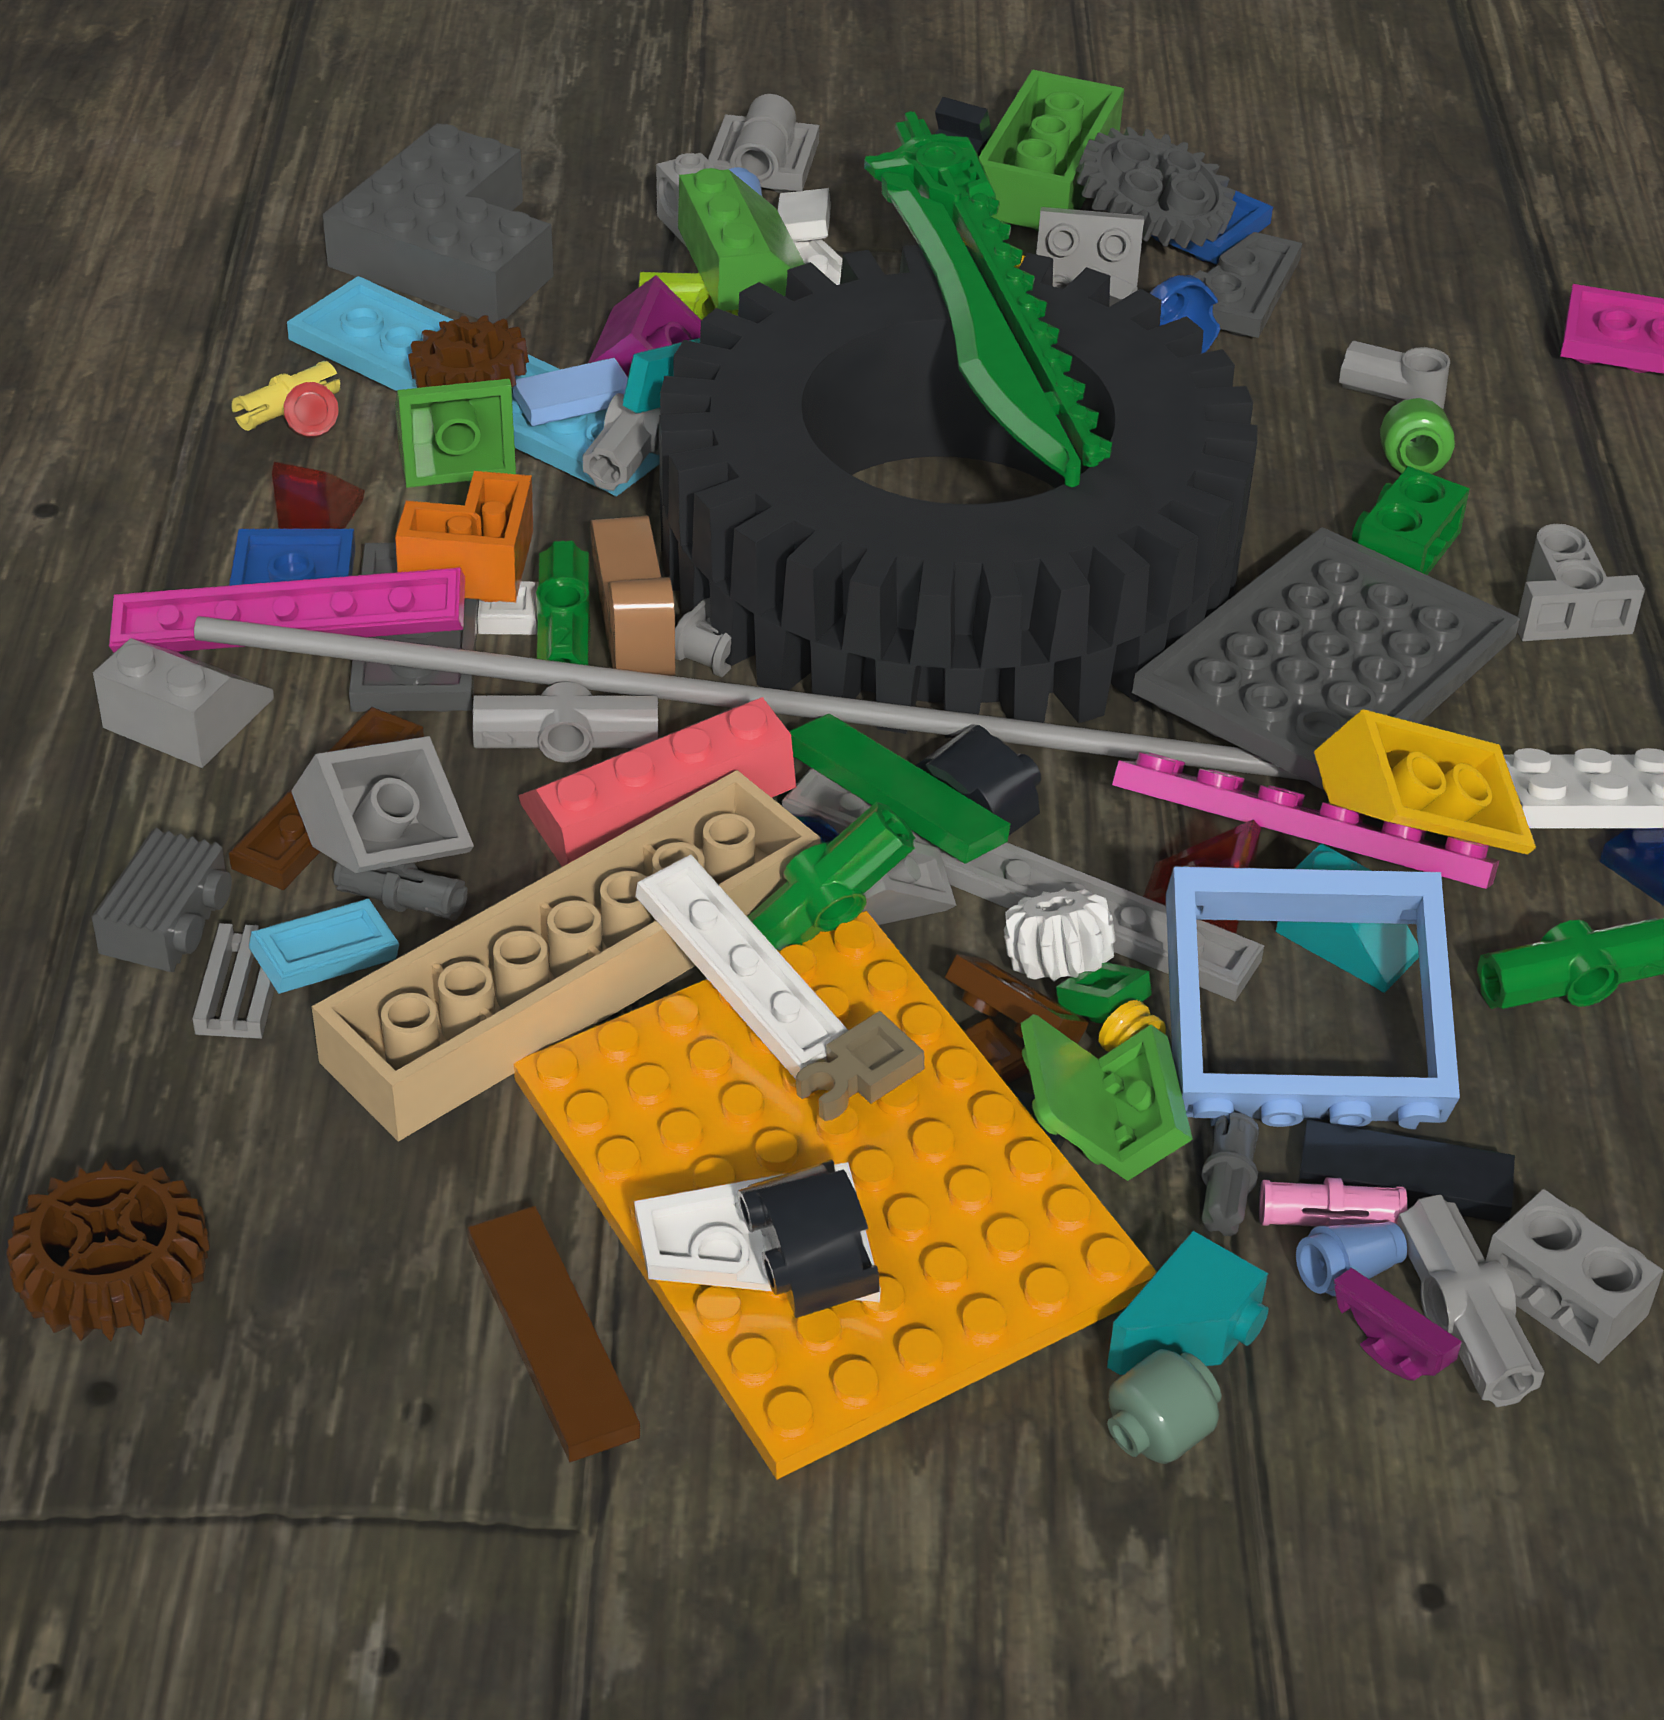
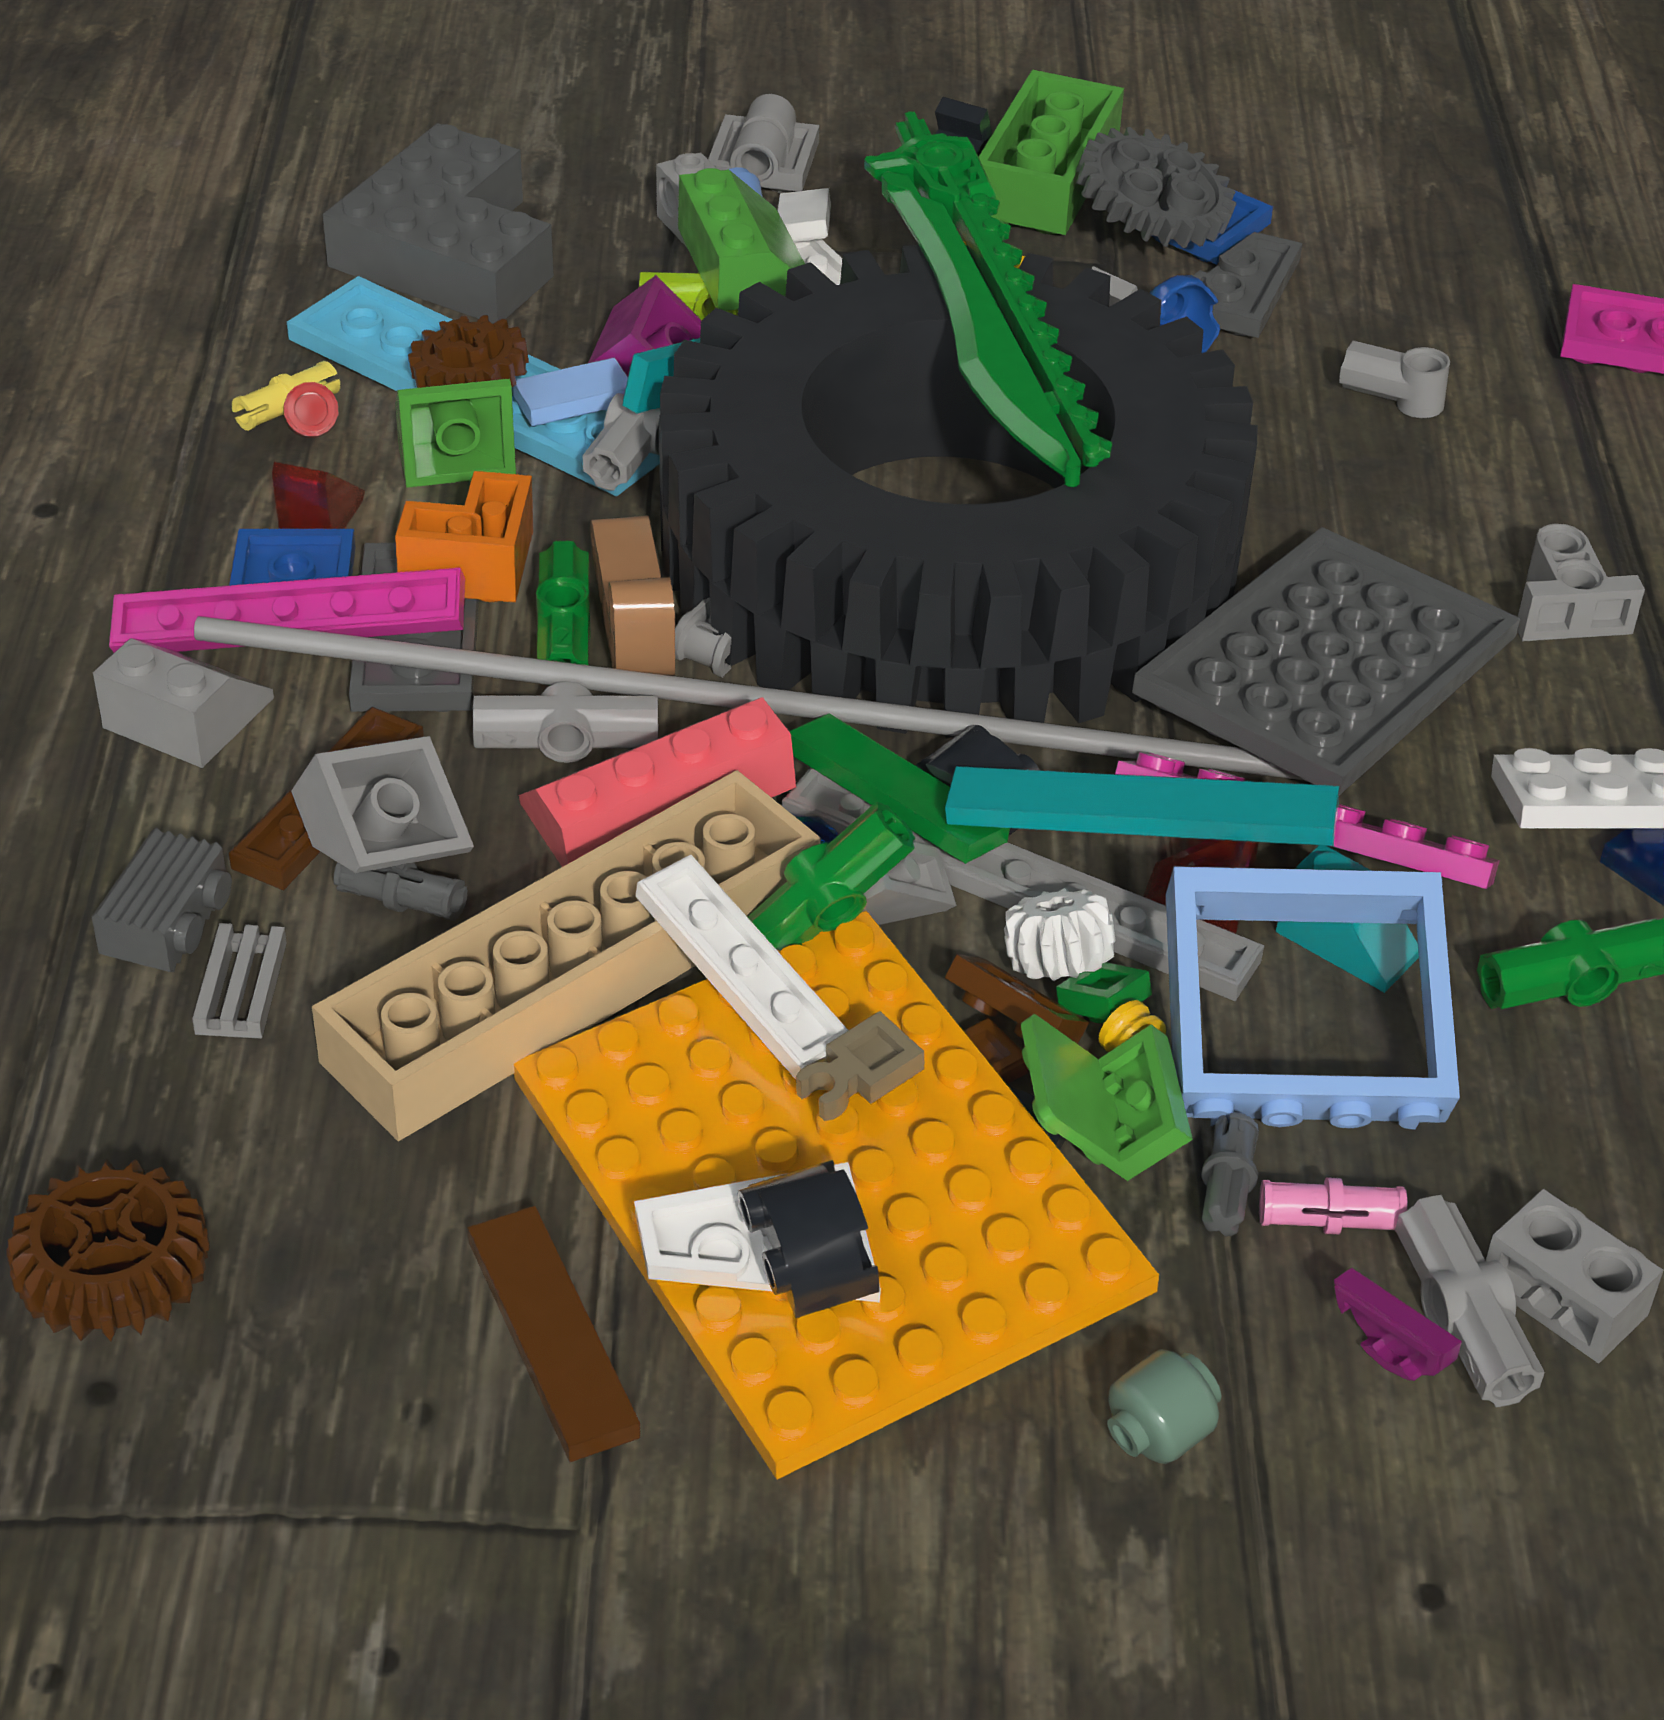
medium azure tile [249,899,399,994] -> none
white tile [477,581,538,635] -> none
light grey plate [1036,207,1144,289] -> none
teal slope [1107,1231,1269,1375] -> none
medium blue cone [1296,1221,1407,1296] -> none
black tile [1298,1120,1515,1223] -> none
yellow slope [1314,709,1536,855] -> none
green brick [1352,466,1470,575] -> none
bright green head [1380,398,1455,474] -> none
none -> teal tile [945,766,1339,846]

